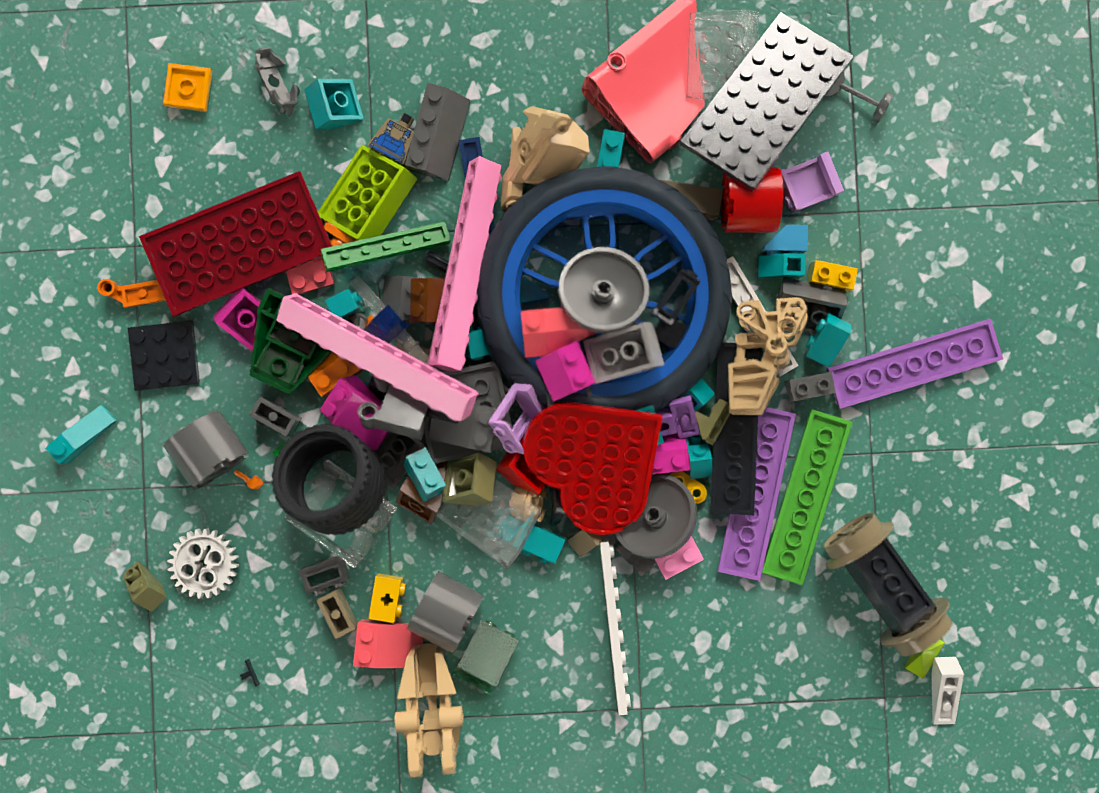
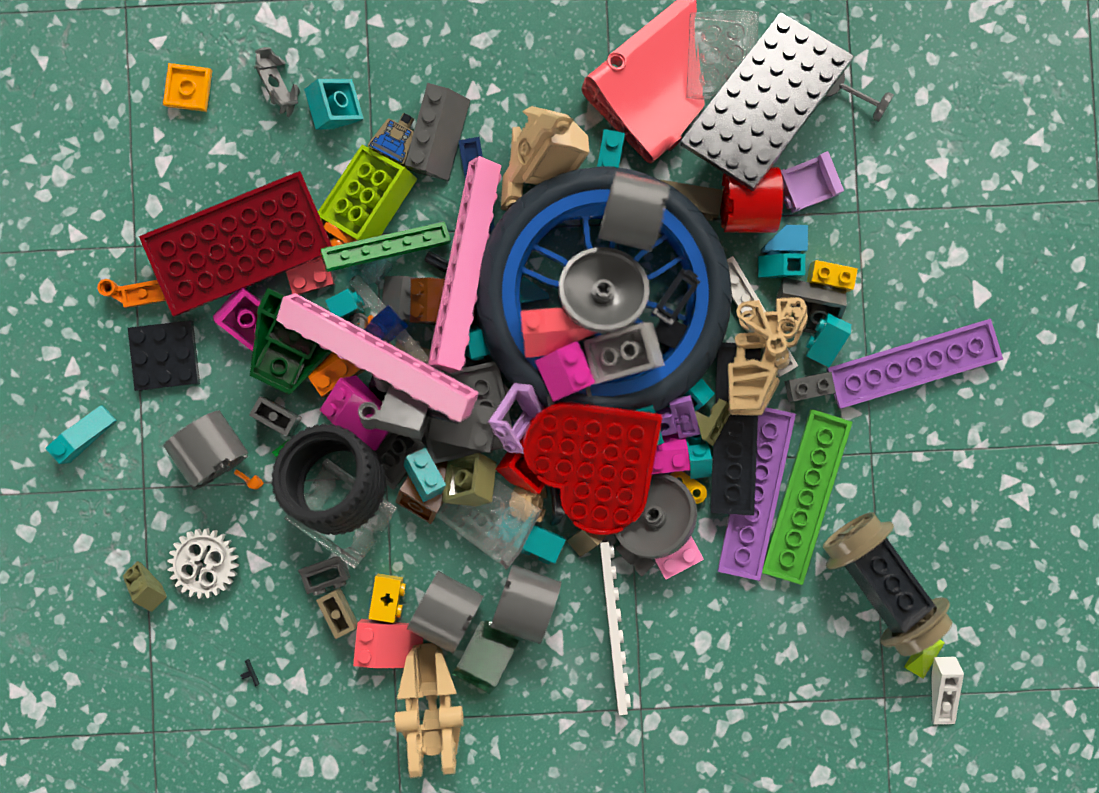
none -> dark grey brick [491,564,562,644]
none -> dark grey brick [599,171,669,251]

